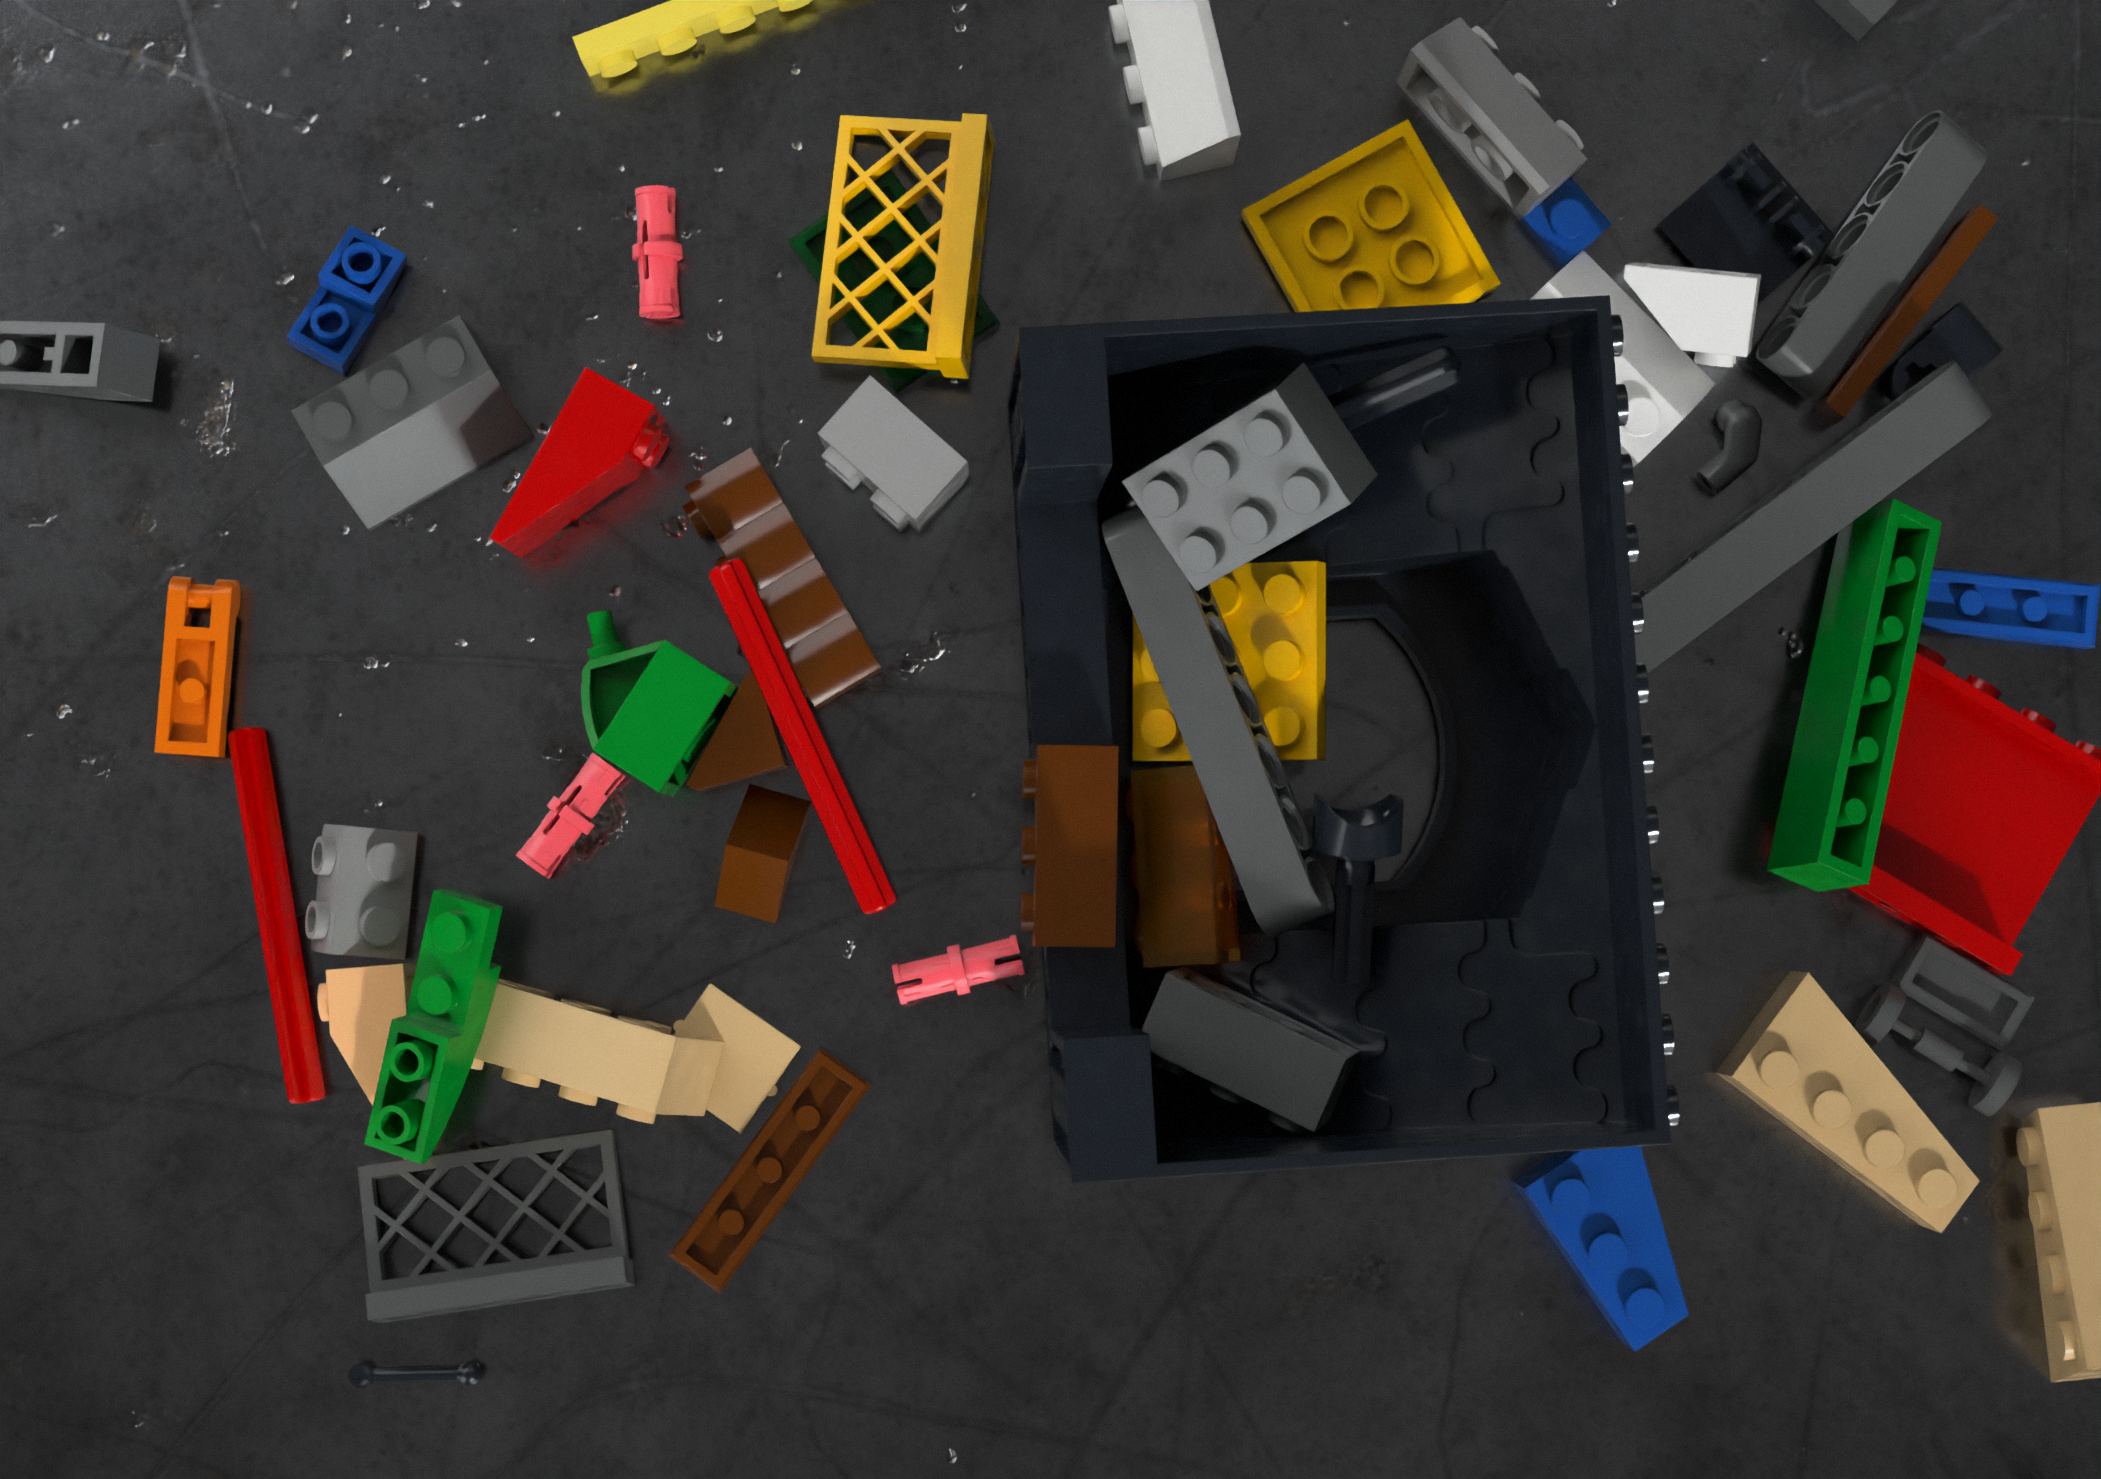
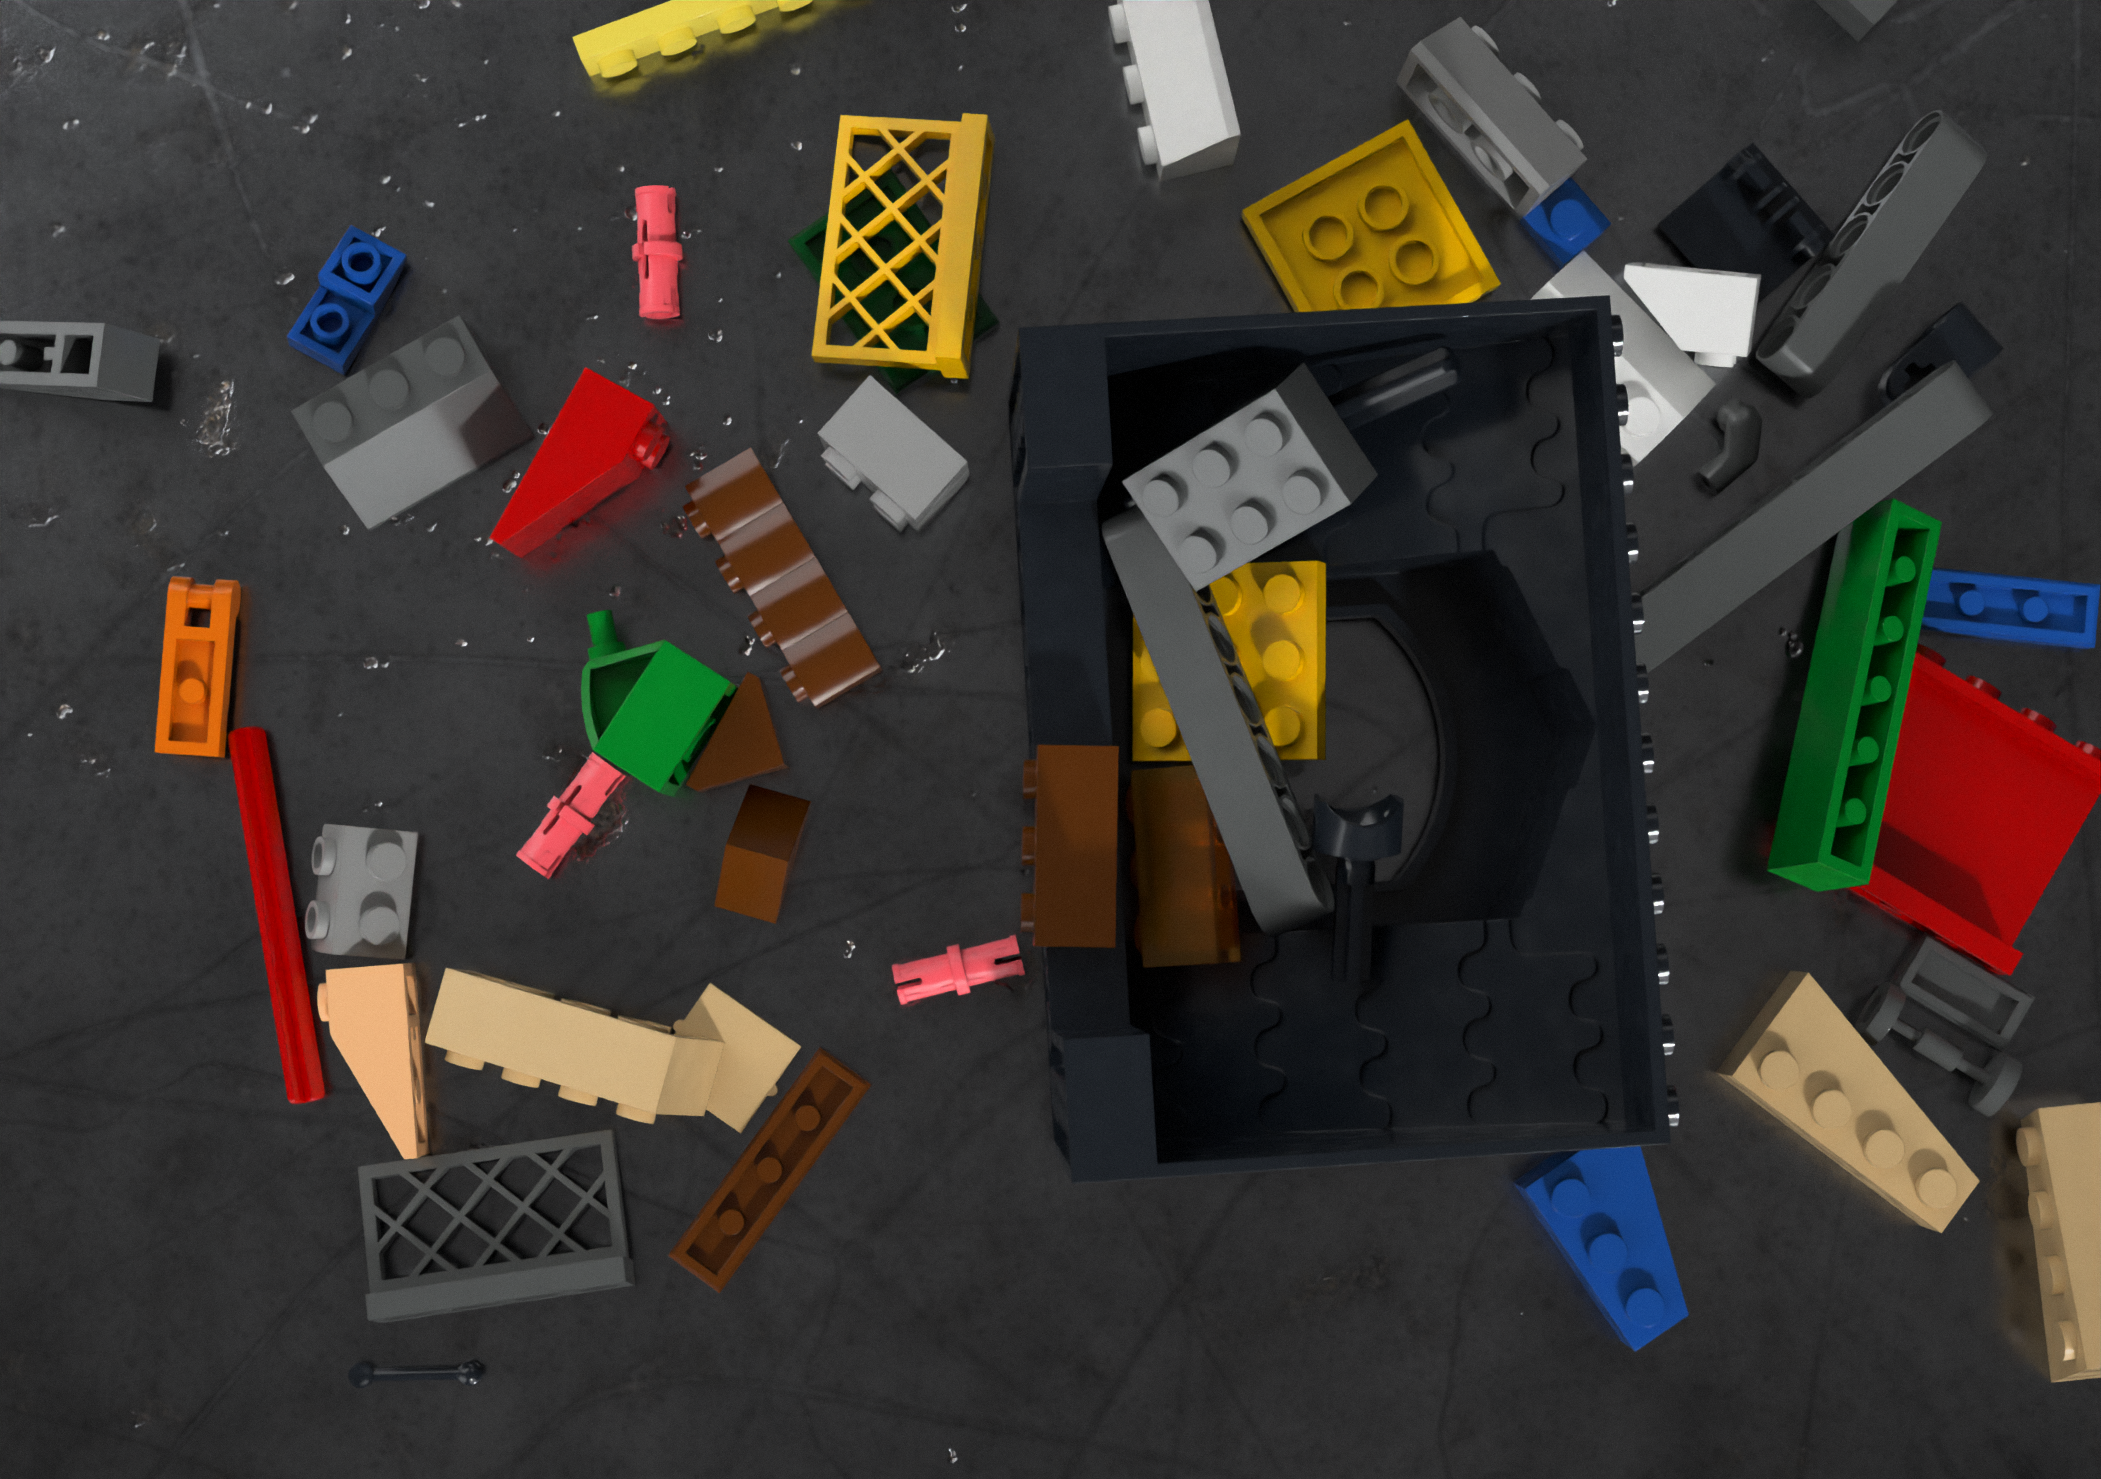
green slope [364,888,503,1164] -> none
red axle [709,558,896,914] -> none
dark grey brick [1142,966,1360,1134] -> none
reddish brown tile [1812,205,1998,428] -> none

